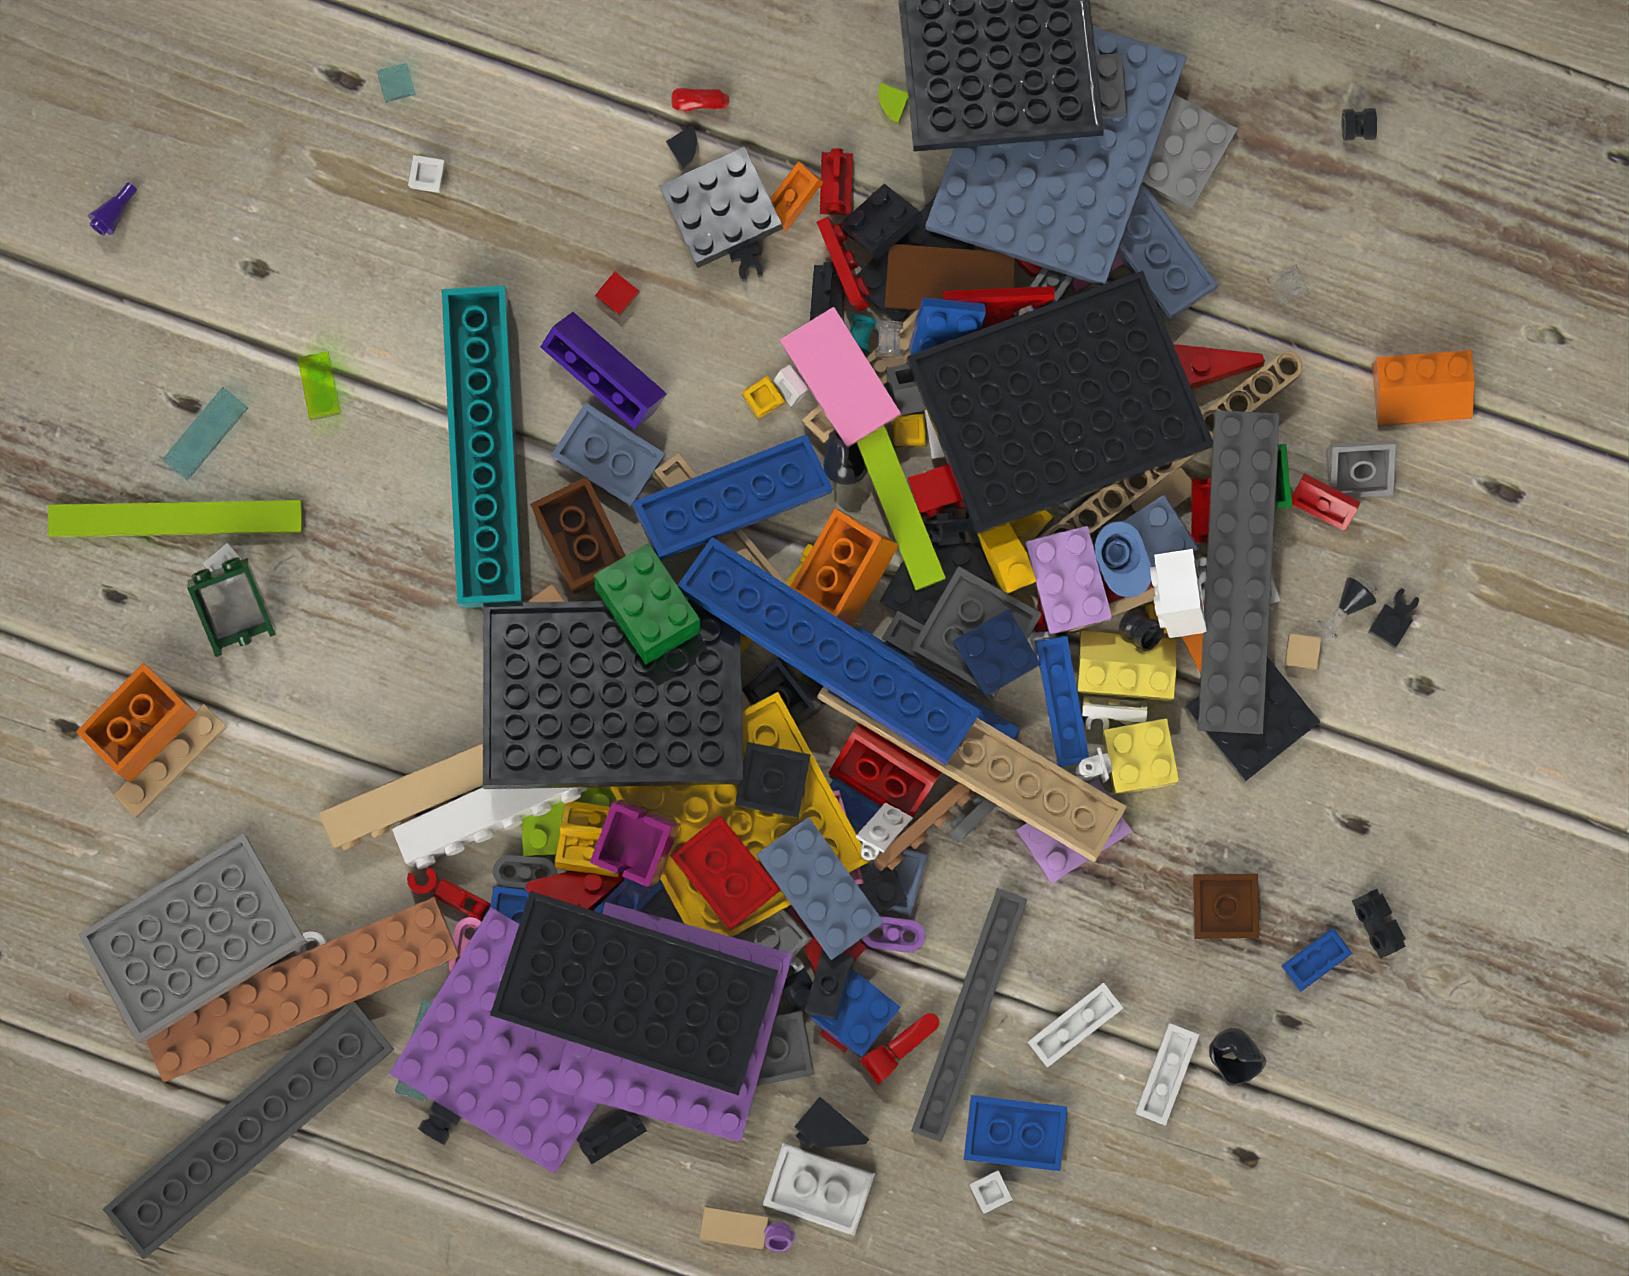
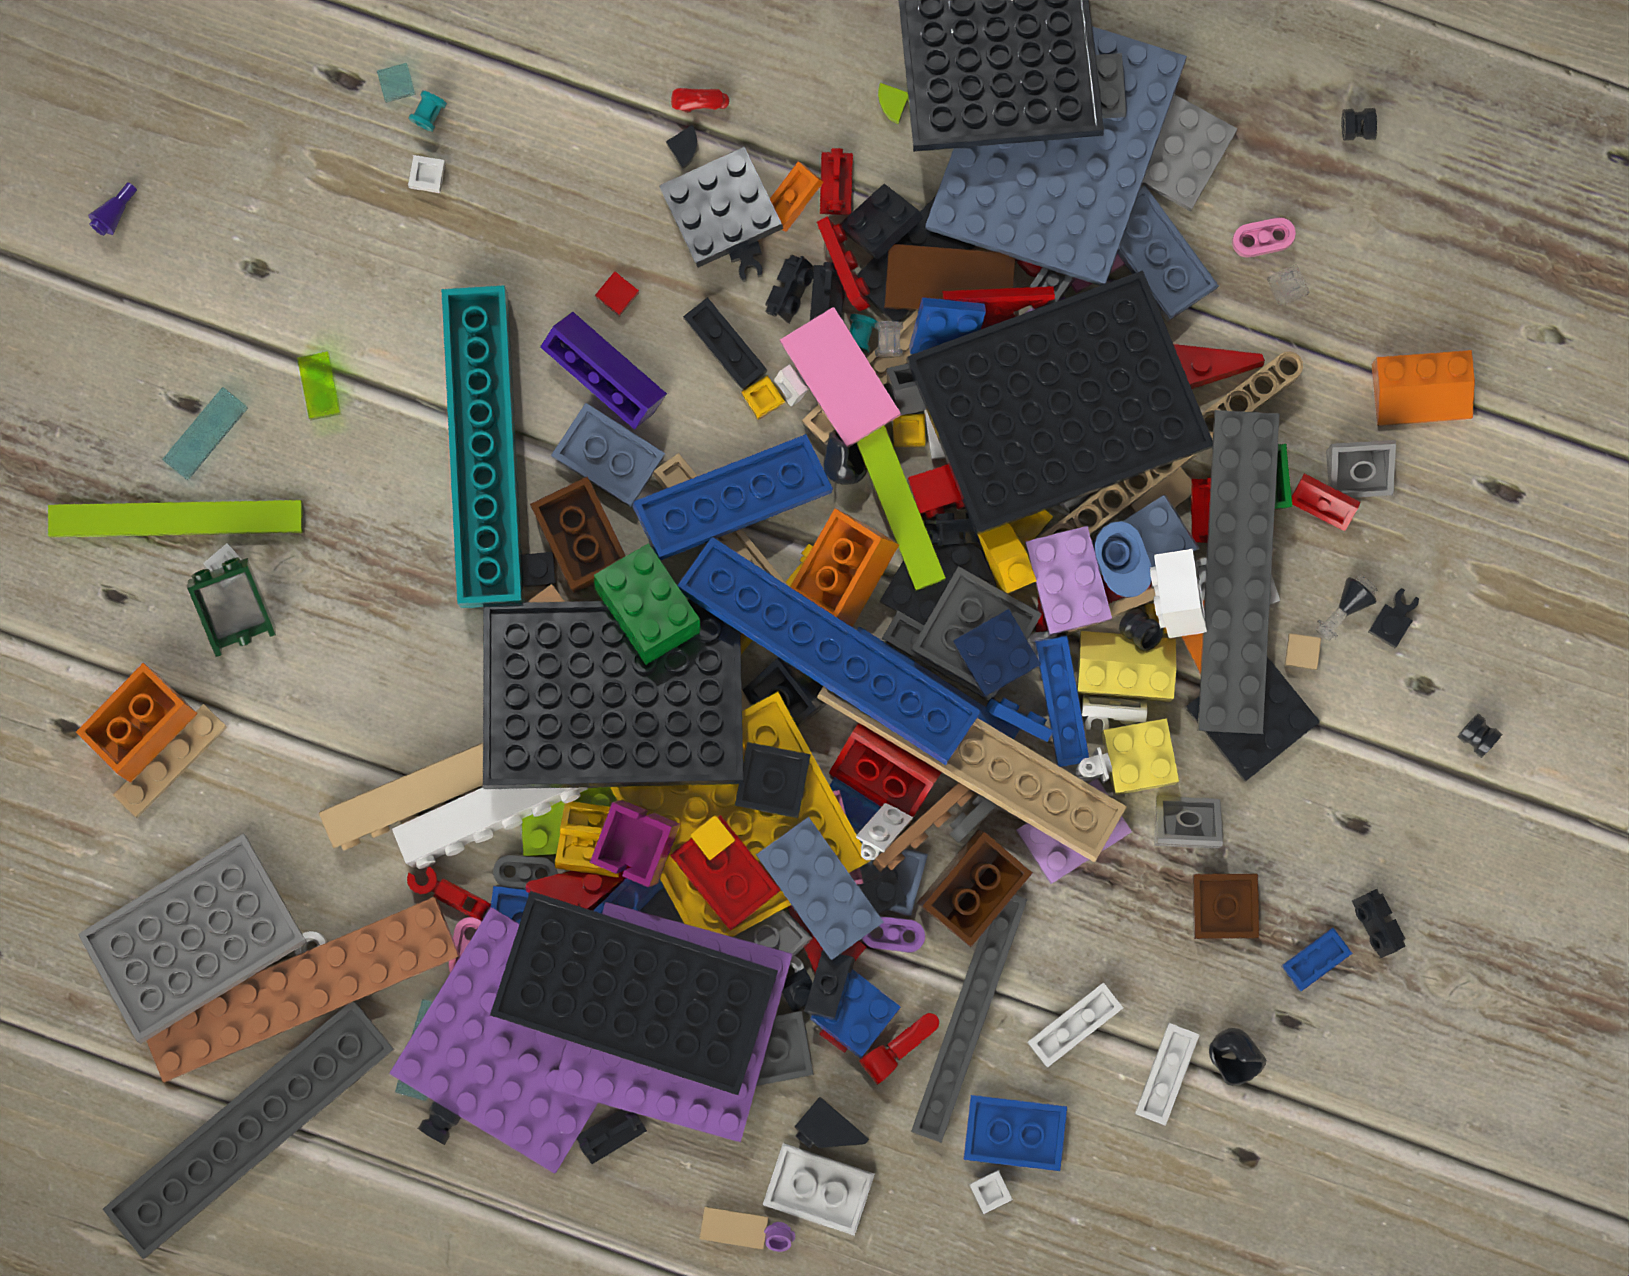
none -> teal bush [408,90,447,132]
none -> black plate [521,552,556,587]
none -> black plate [683,297,767,391]
none -> yellow tile [690,815,735,861]
none -> black hinge [765,255,814,324]
none -> reddish brown slope [917,830,1032,947]
none -> blue plate [985,697,1053,742]
none -> light grey slope [1154,796,1223,849]
none -> bright pink plate [1232,218,1296,258]
none -> black wheel [1457,713,1503,758]

